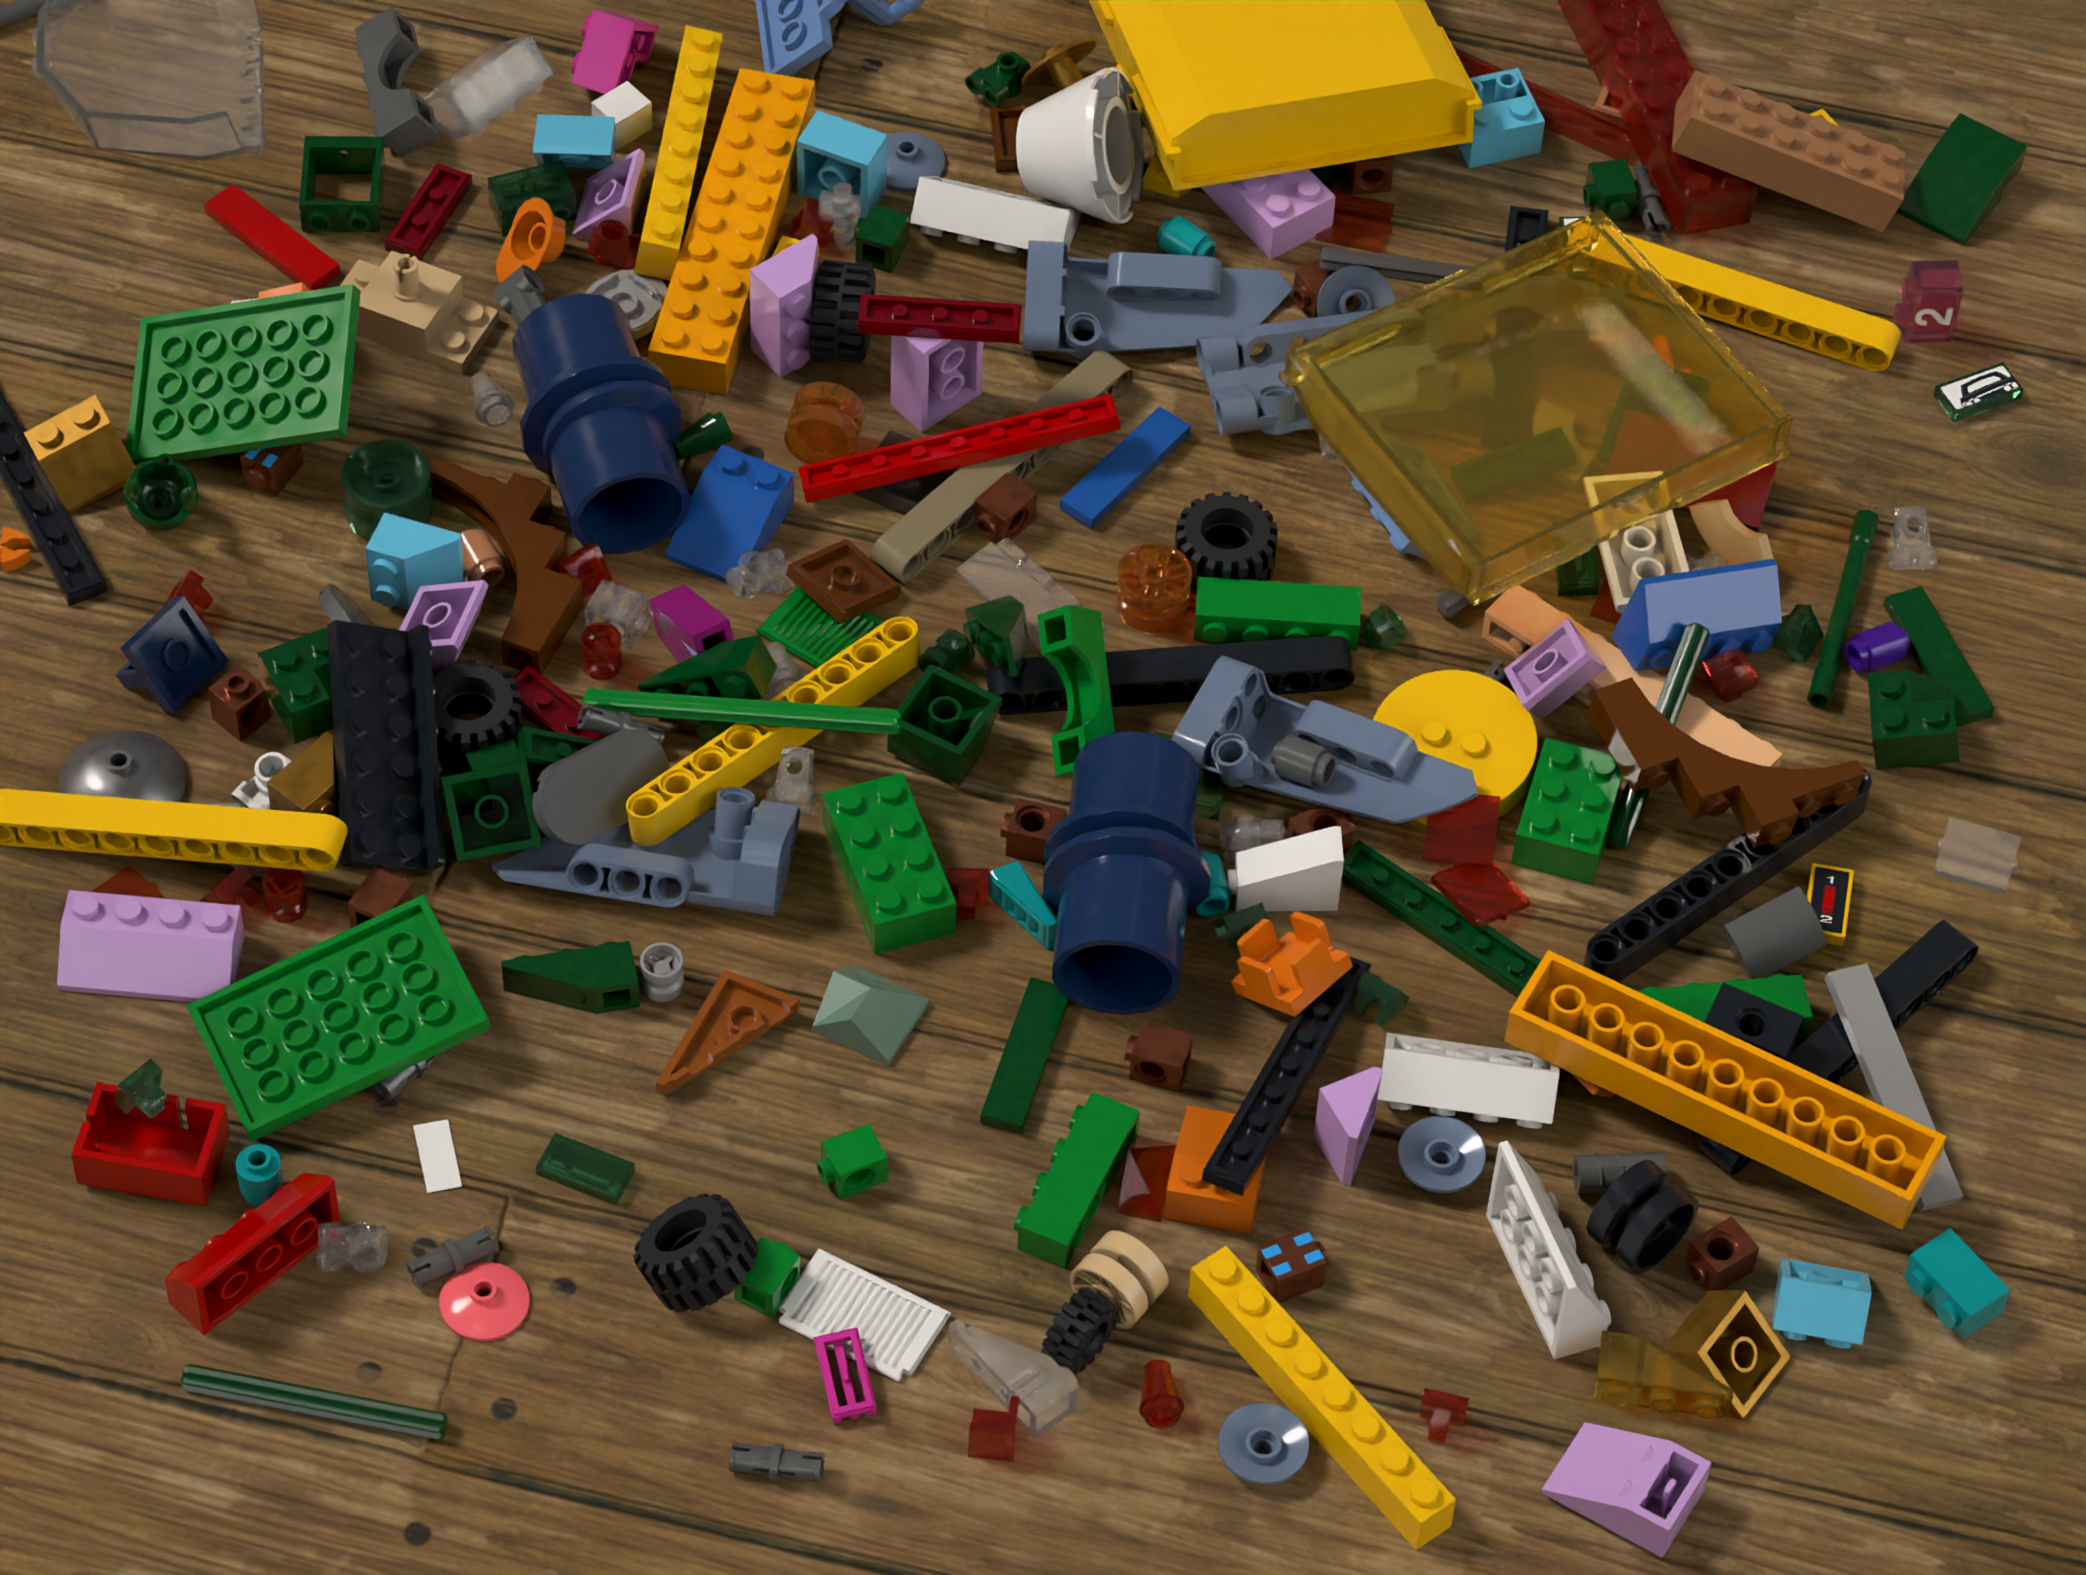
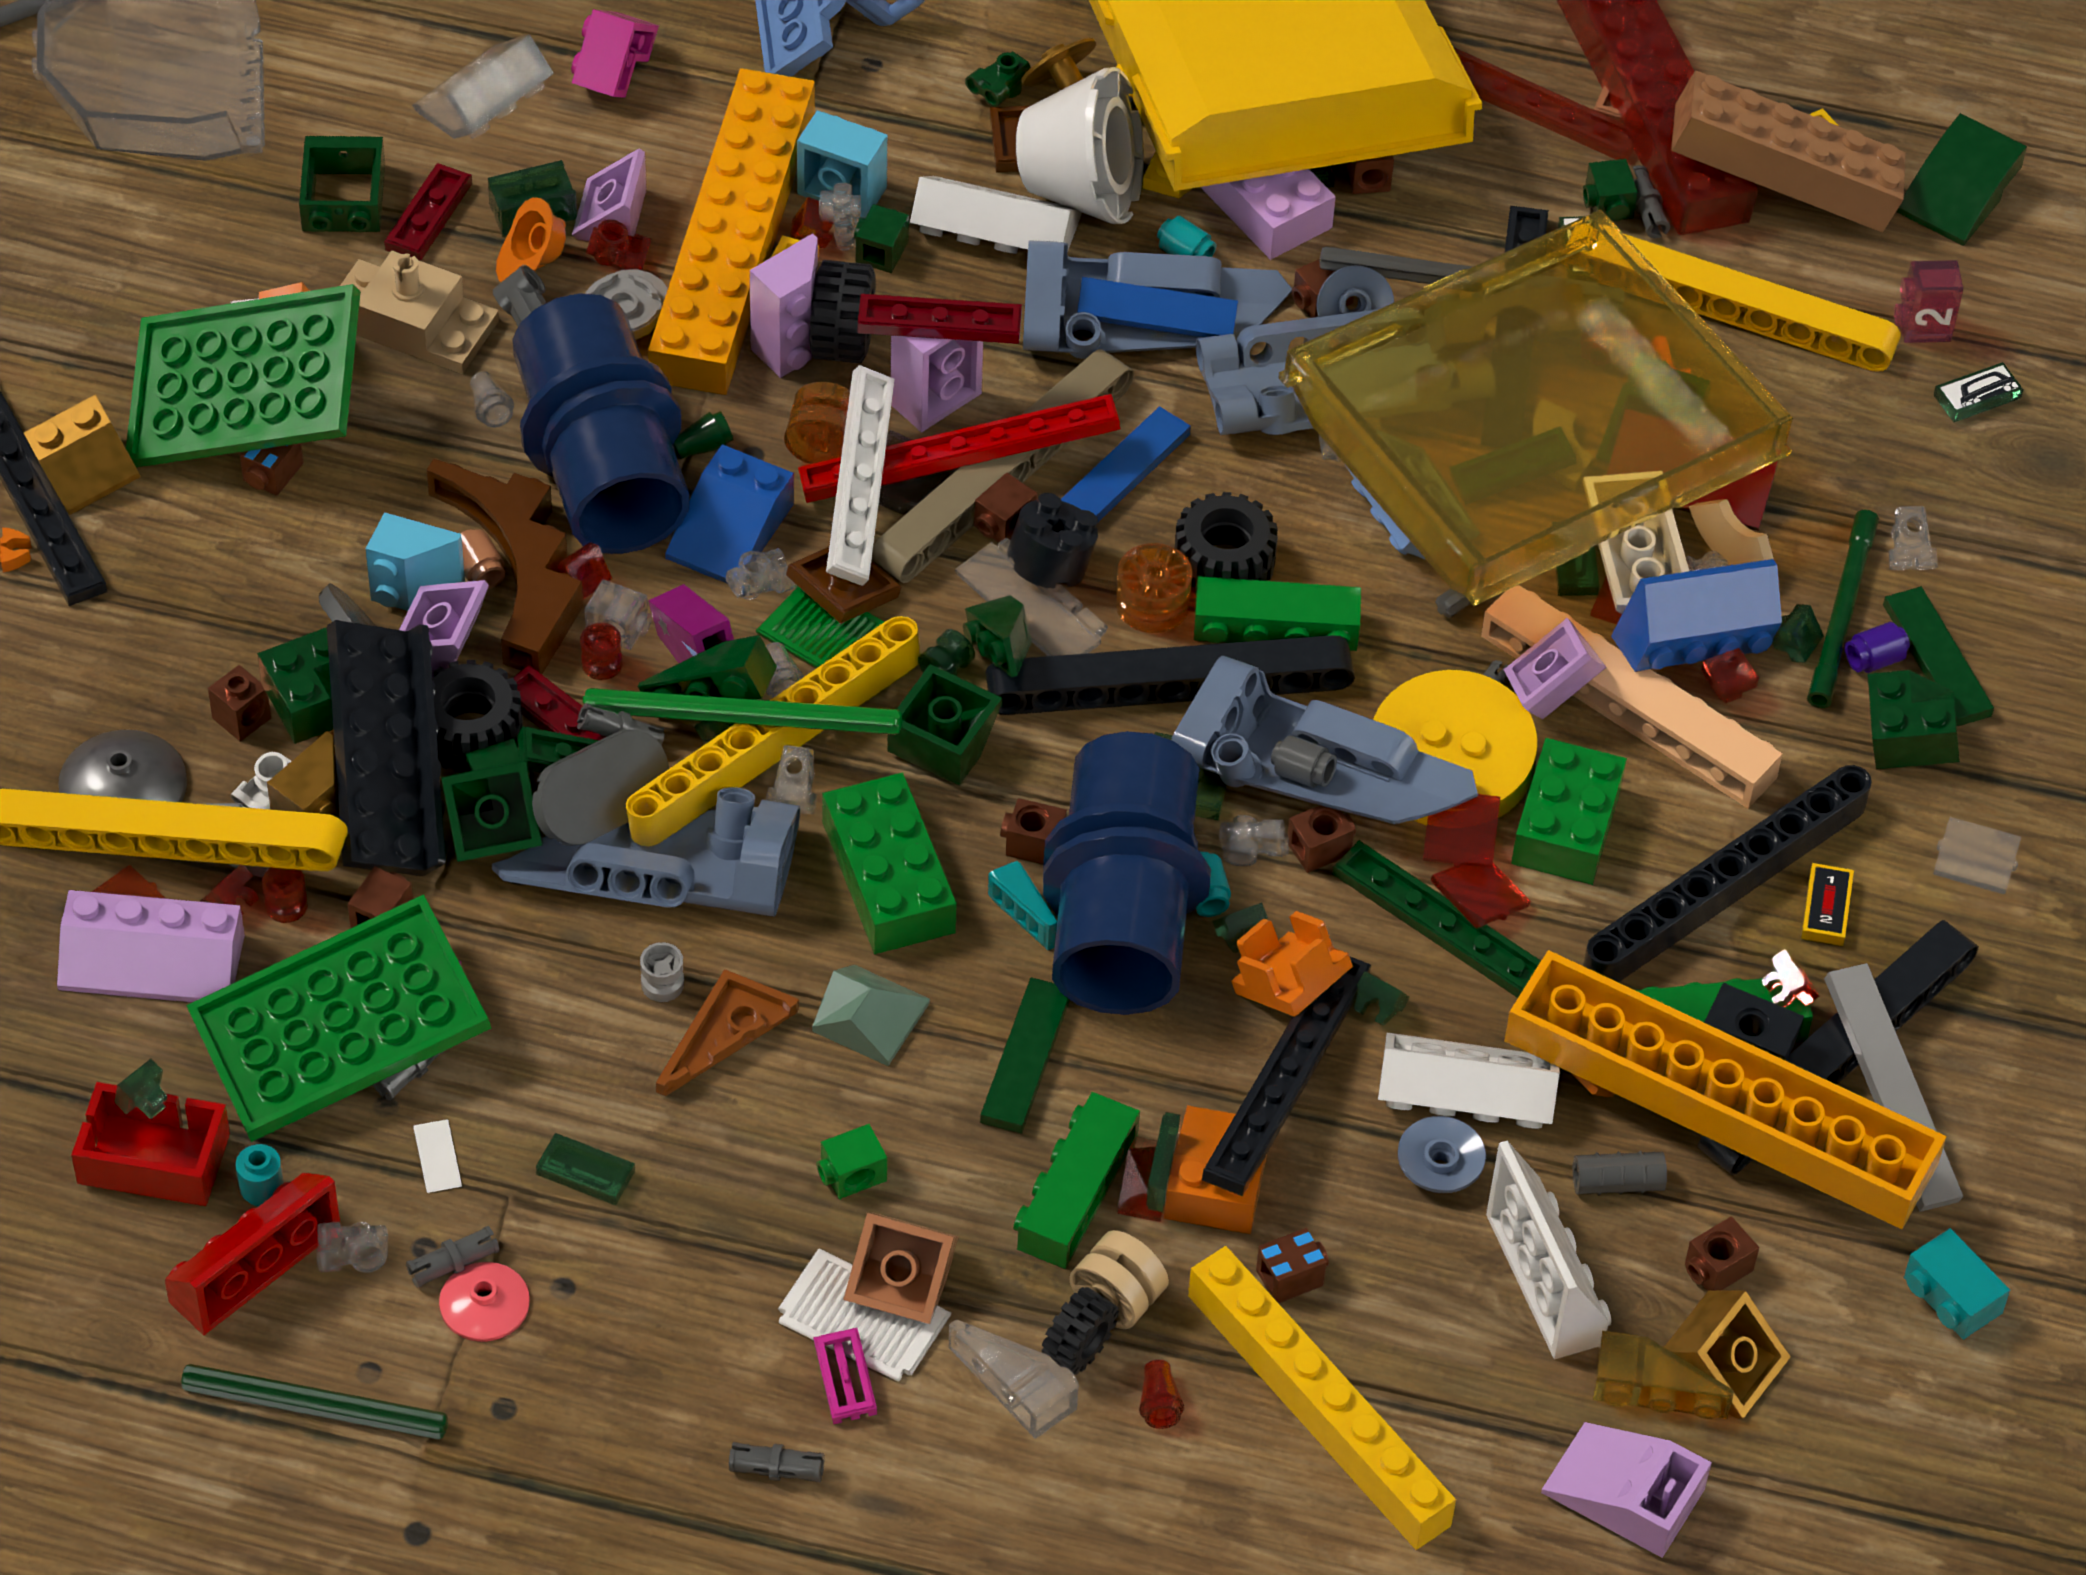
dark blue bracket [116,596,229,713] -> none
dark green hair [123,453,199,531] -> none
clear red tile [161,569,213,620] -> none
red tile [204,184,340,291] -> none
clear green wheel [341,439,434,541] -> none
dark grey arch [355,6,438,158] -> none
dark green slope [501,941,640,1014] -> none
medium azure slope [533,114,616,170] -> none
white brick [591,81,653,150] -> none
black tyre [633,1193,758,1312] -> none
yellow brick [634,25,723,281] -> none
green brick [734,1236,800,1319] -> none
sand blue dish [887,132,945,191] -> none
clear red tile [946,868,989,920] -> none
clear red panel [968,1396,1020,1462] -> none
green arch [1037,604,1115,779] -> none
copper brick [1124,1020,1194,1092] -> none
sand blue dish [1218,1403,1310,1485] -> none
white slope [1226,826,1344,912] -> none
lavender slope [1313,1067,1383,1187] -> none
clear red piece [1315,191,1395,254] -> none
clear green tile [1363,604,1407,651] -> none
clear red tile [1419,1388,1469,1443] -> none
medium azure slope [1457,68,1545,168] -> none
black wheel [1586,1159,1699,1274] -> none
reddish brown arch [1588,677,1865,847] -> none
dark green axle [1606,623,1710,850] -> none
dark grey brick [1724,886,1827,979] -> none
medium azure slope [1772,1258,1872,1348] -> none
none -> white tile [826,365,895,586]
none -> nougat slope [843,1212,959,1324]
none -> black brick [1007,493,1098,589]
none -> blue tile [1077,277,1238,337]
none -> clear green tile [1146,1112,1181,1212]
none -> tile [1761,950,1820,1007]

